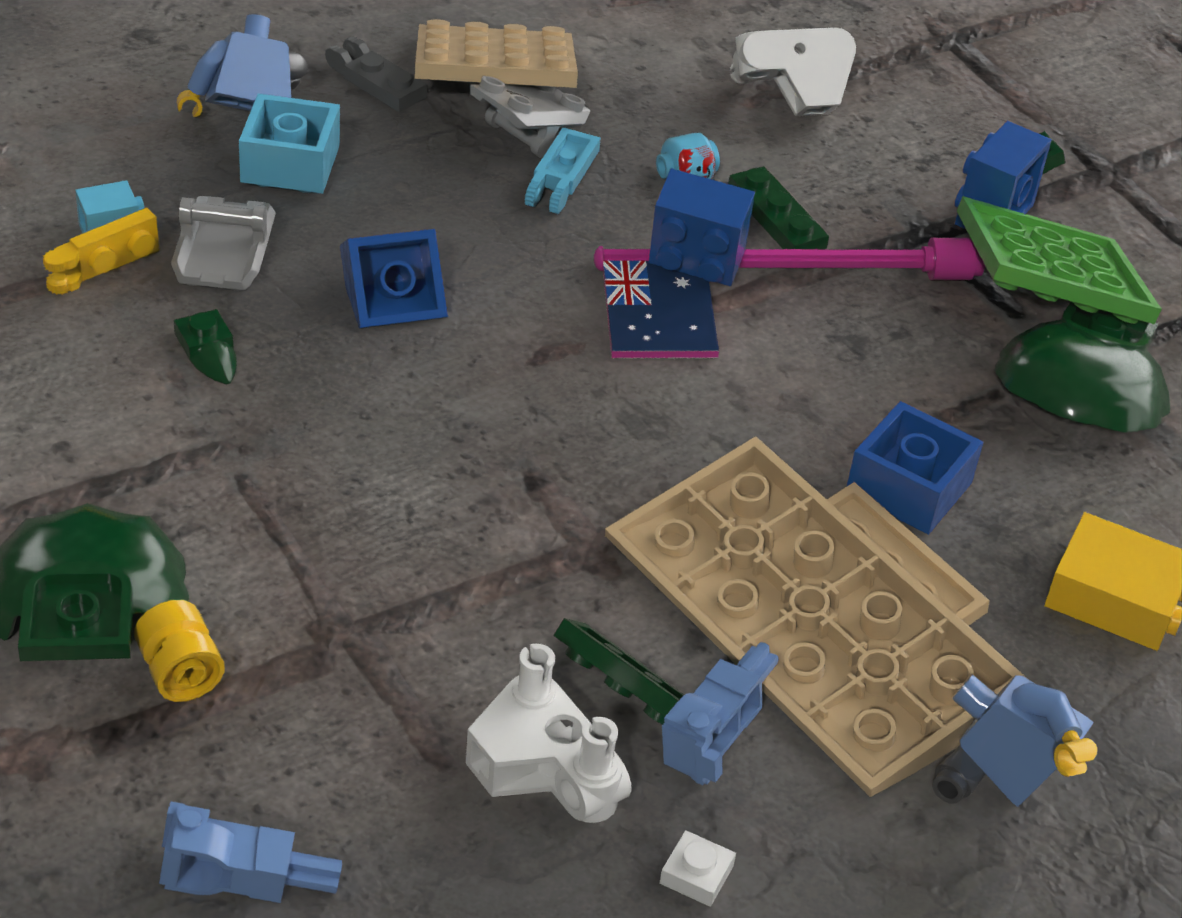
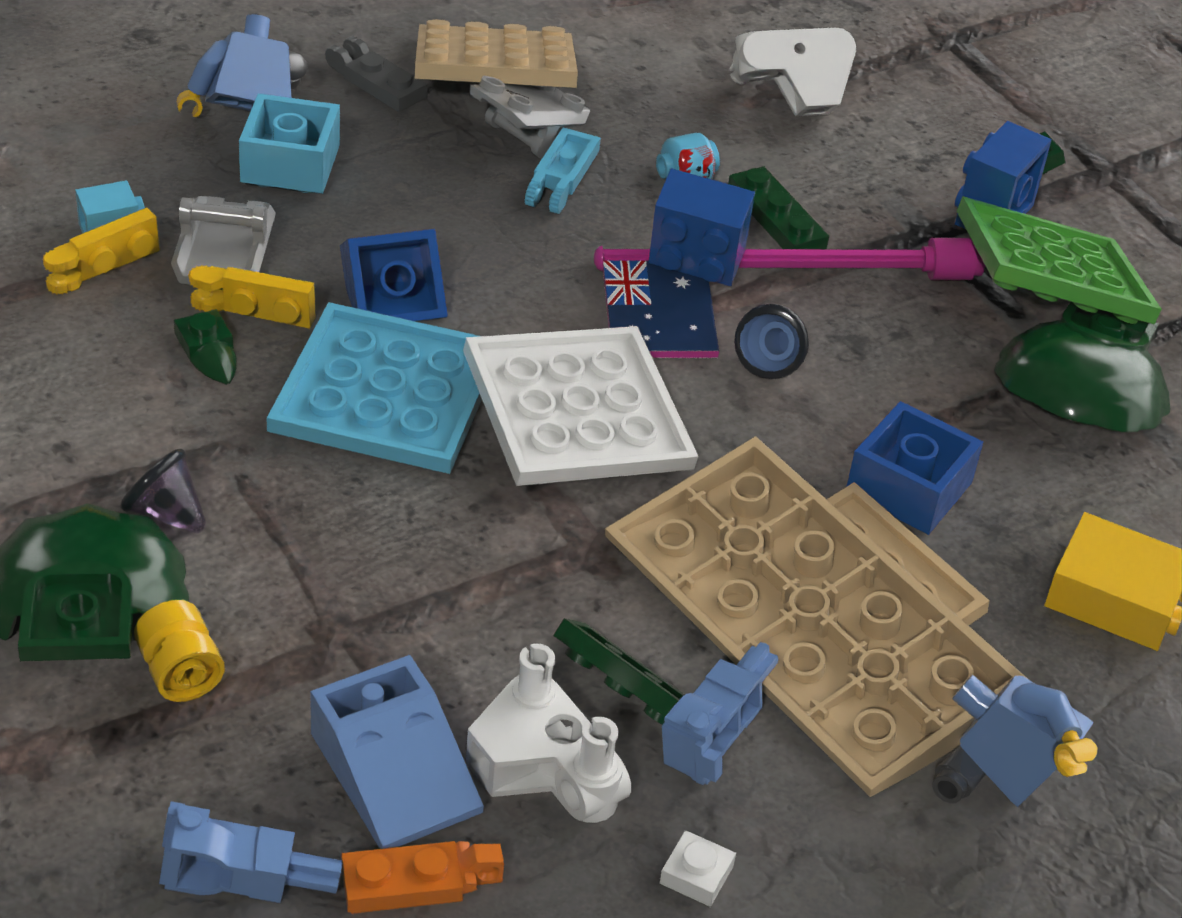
none -> hat [120,449,206,533]
none -> yellow hinge [188,265,316,329]
none -> medium azure plate [267,302,482,474]
none -> medium blue slope [310,655,484,849]
none -> orange hinge [341,841,504,914]
none -> white plate [463,326,699,486]
none -> medium blue hat [734,304,809,379]

